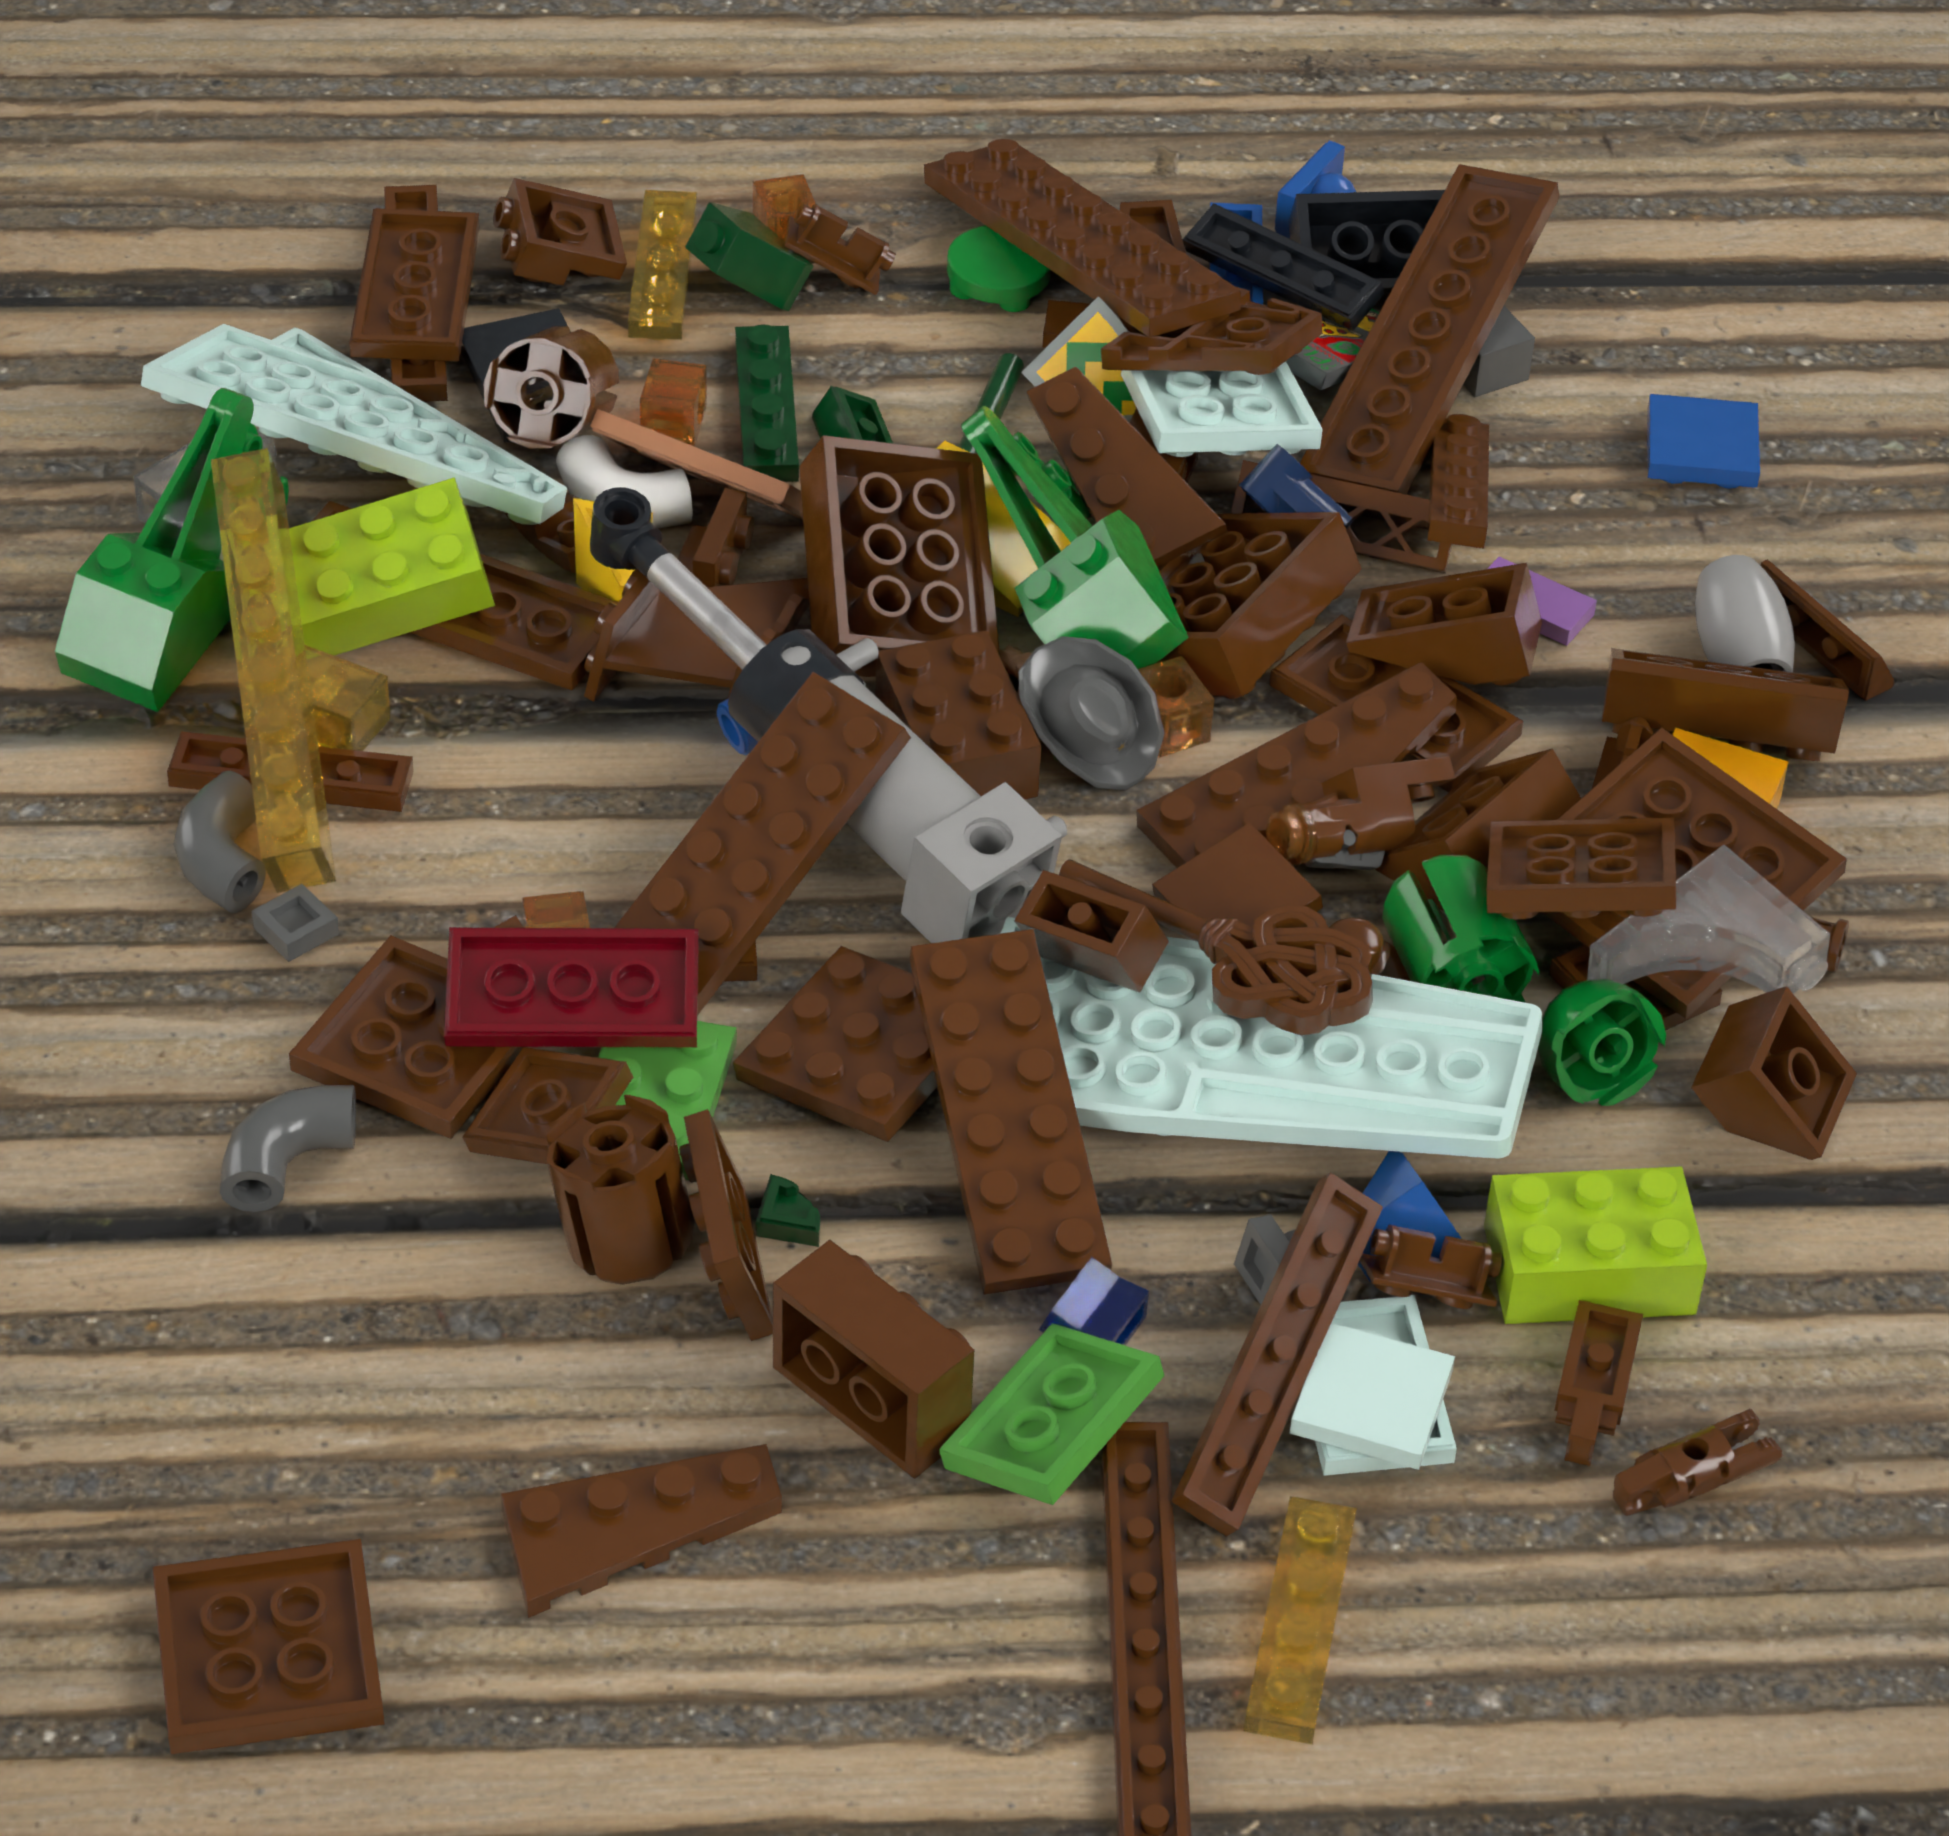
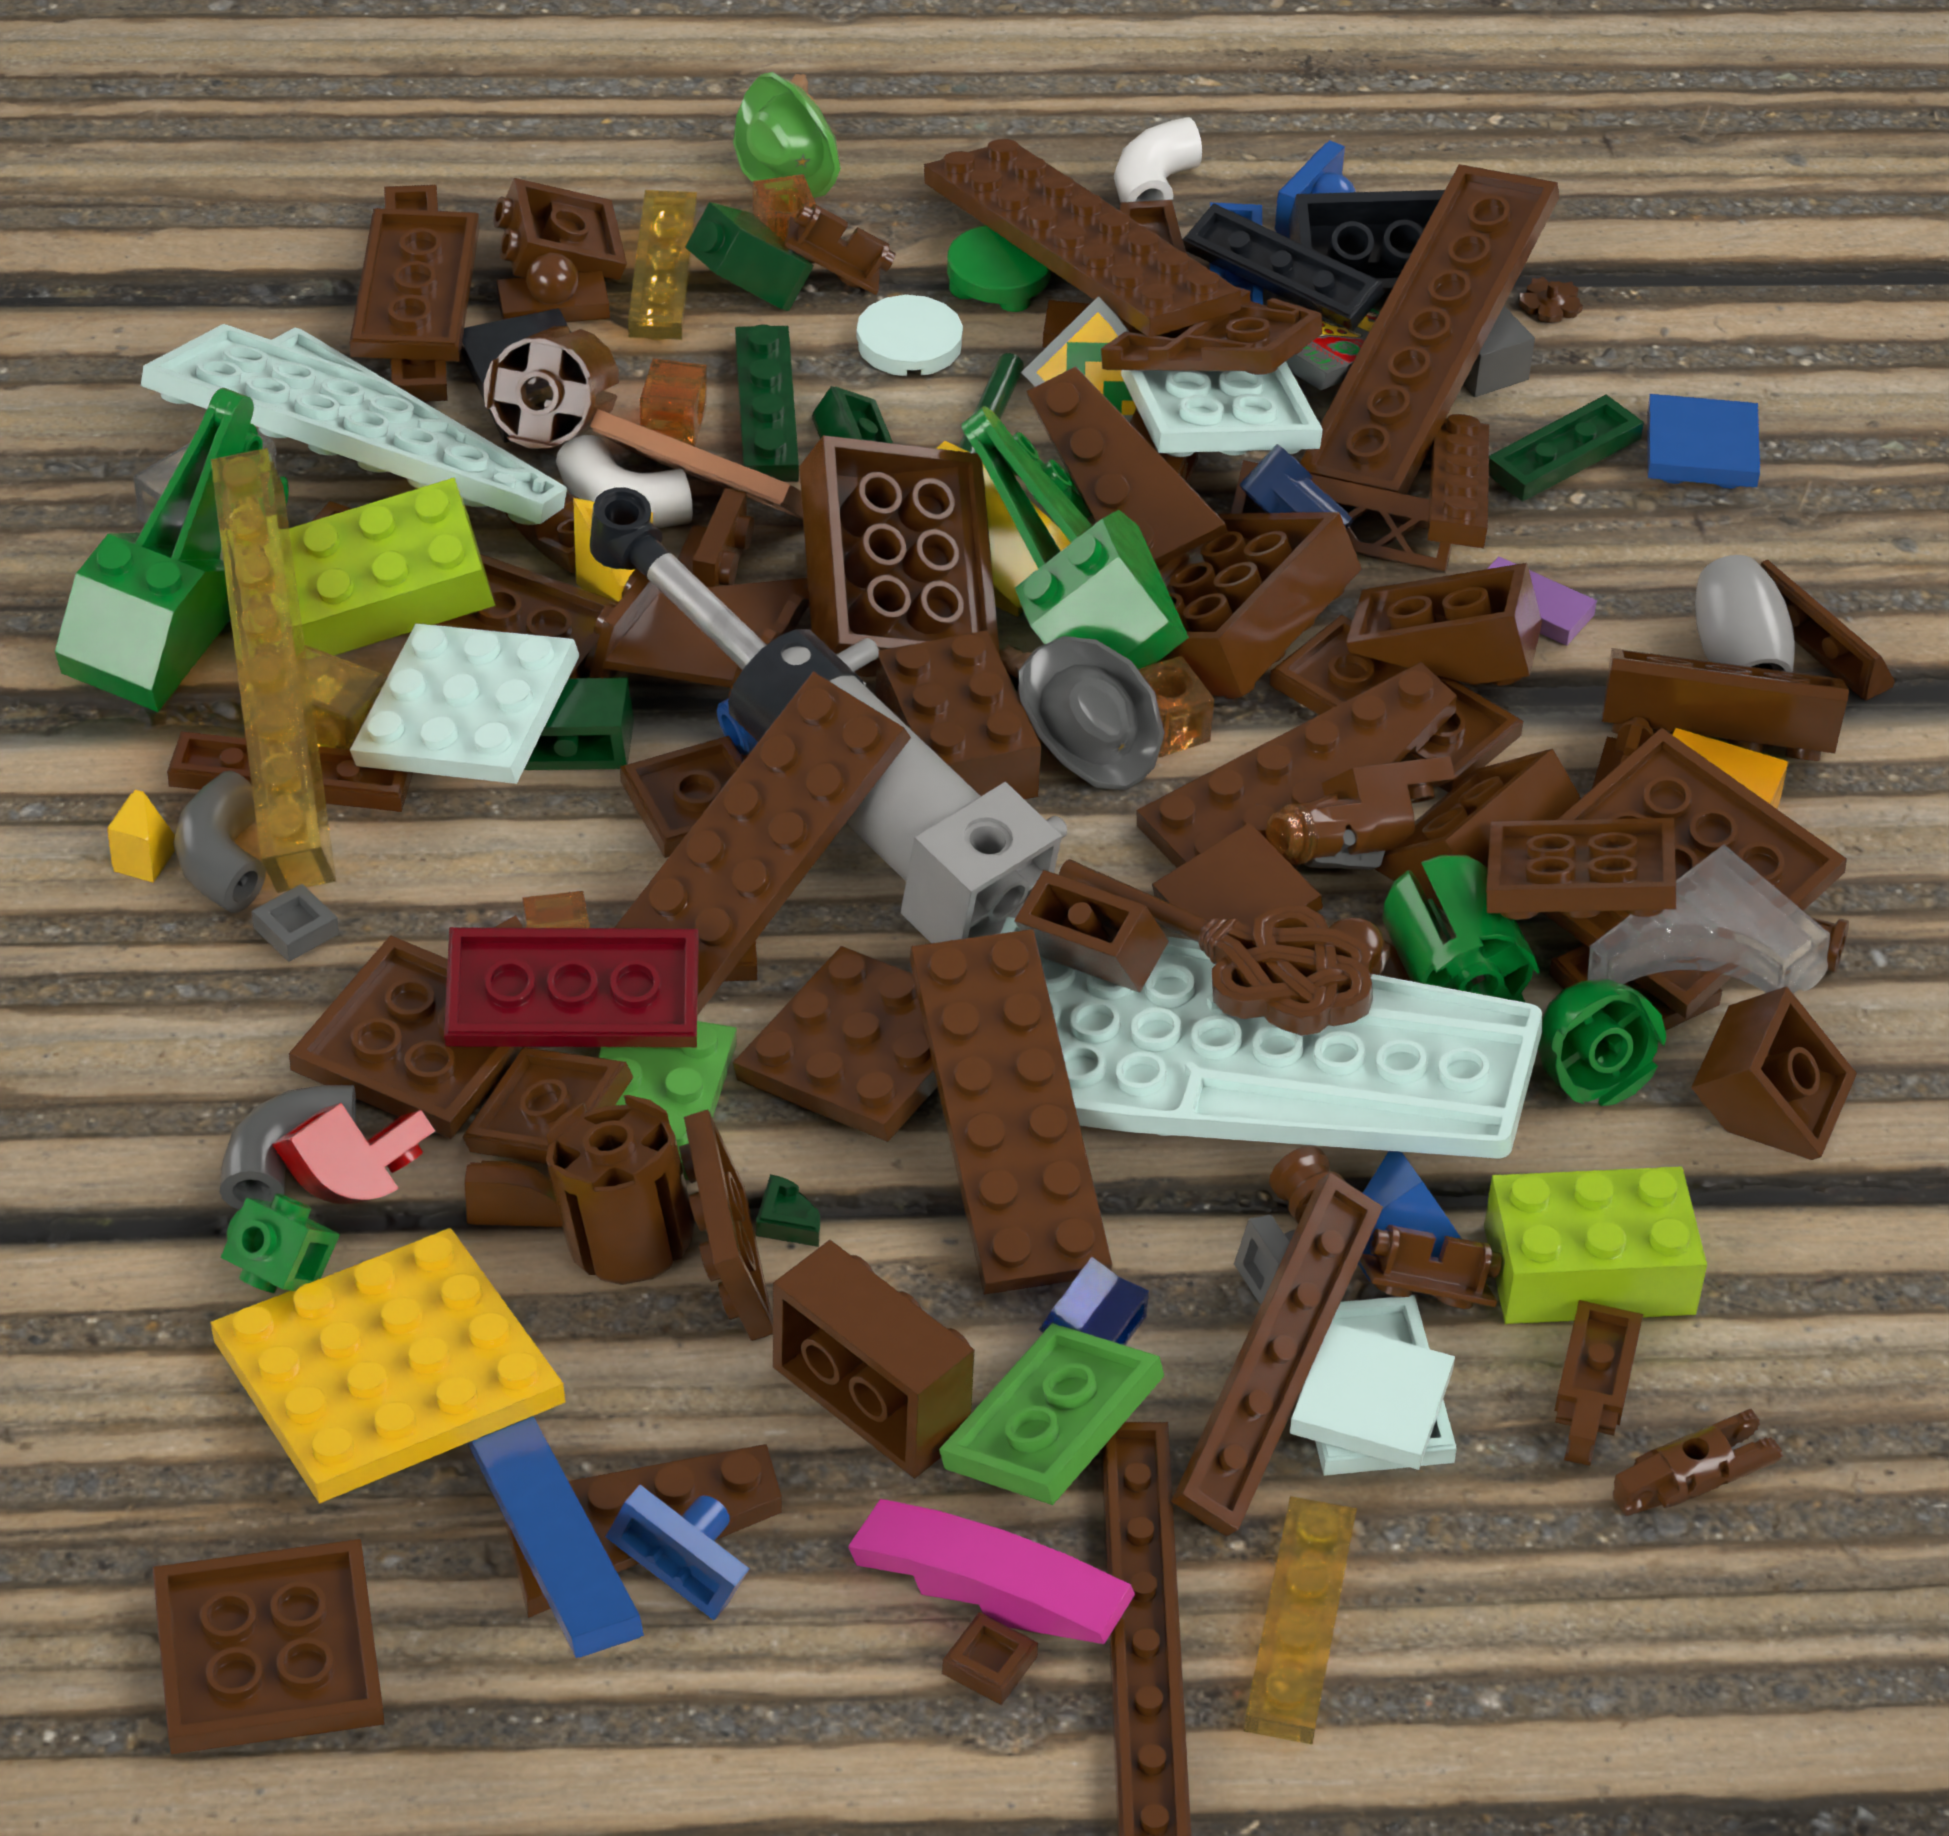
none -> yellow slope [107,789,175,883]
none -> yellow plate [210,1228,566,1504]
none -> green brick [220,1193,340,1293]
none -> brick [272,1103,435,1204]
none -> light aqua plate [350,623,580,784]
none -> reddish brown brick [465,1160,562,1227]
none -> blue tile [468,1416,644,1658]
none -> reddish brown tile [497,252,610,322]
none -> dark green hinge [524,678,634,770]
none -> blue tile [605,1485,750,1620]
none -> reddish brown tile [620,735,744,858]
none -> bright green hat [733,72,841,203]
none -> dark pink slope [848,1498,1135,1644]
none -> light aqua tile [856,295,963,376]
none -> reddish brown tile [942,1612,1038,1705]
none -> white cylinder [1114,117,1202,203]
none -> reddish brown wheel [1269,1146,1346,1224]
none -> dark green plate [1489,394,1644,502]
none -> reddish brown plant [1518,277,1583,323]

